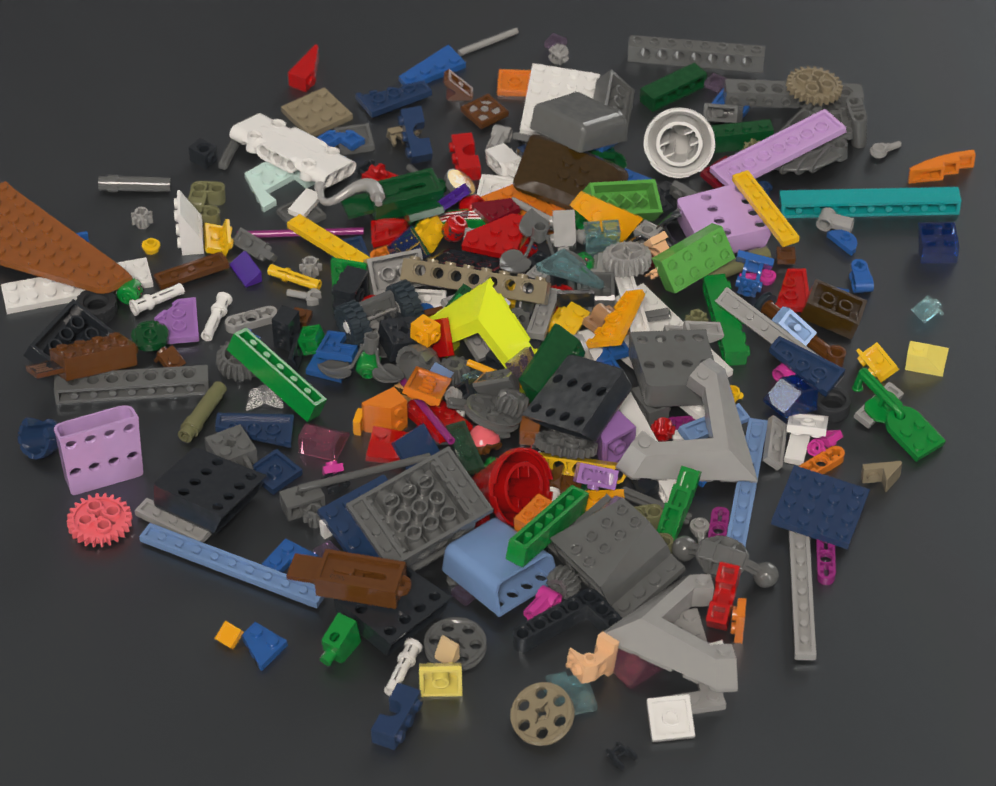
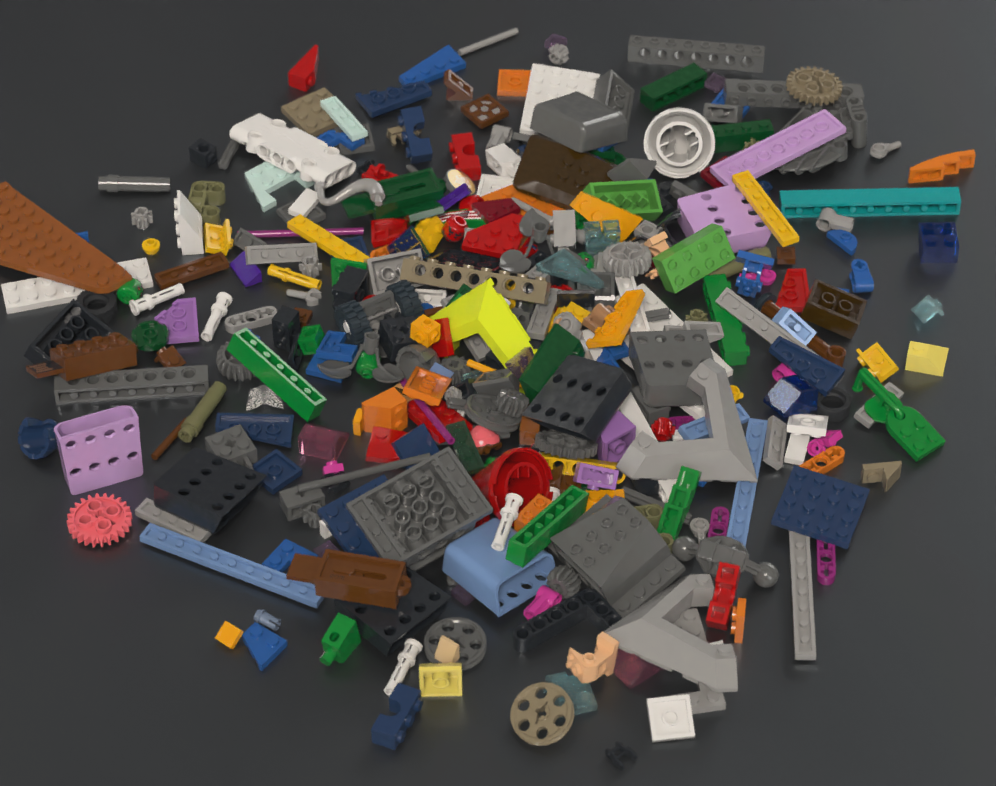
none -> reddish brown bar [151,417,186,460]
none -> light grey plate [245,243,318,265]
none -> sand blue pin [254,609,281,631]
none -> light aqua tile [320,96,368,141]
none -> white pin [491,493,523,551]
none -> light grey hair [552,311,583,340]
none -> dark grey slope [607,158,657,181]

